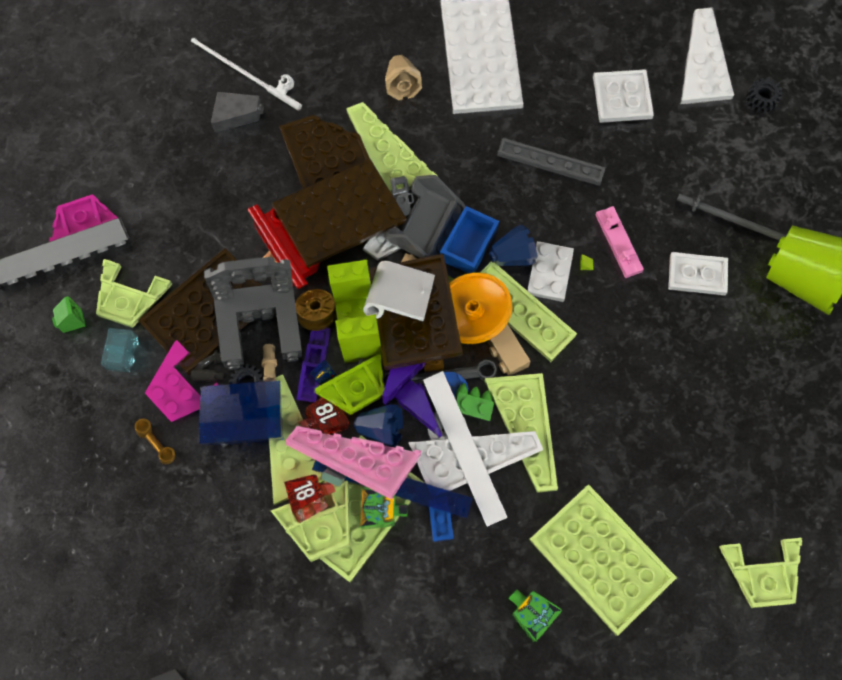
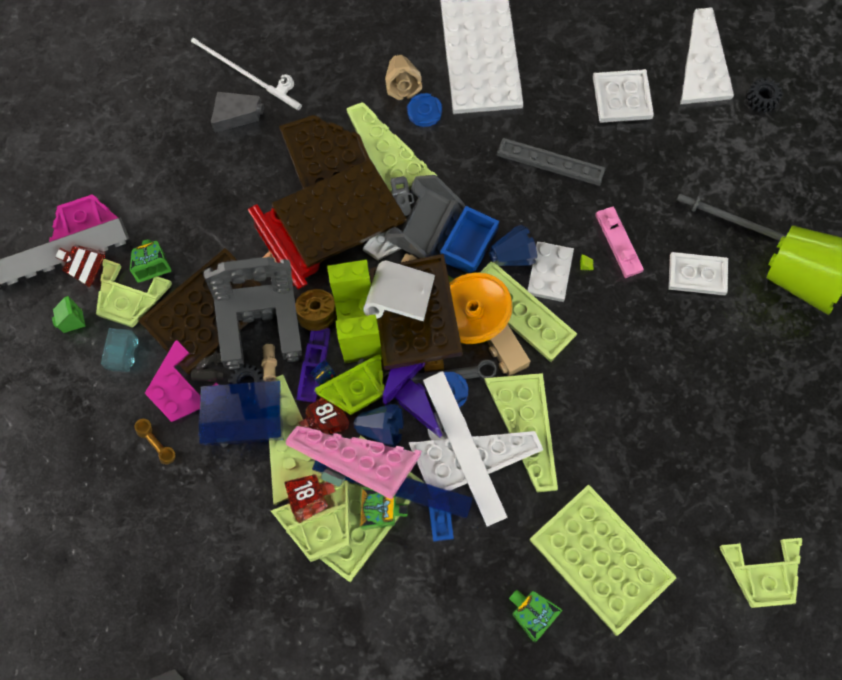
bright green plate [455,383,494,421] -> none
none -> clear red torso [55,245,106,287]
none -> bright green torso [130,240,172,283]
none -> blue tile [407,93,442,127]

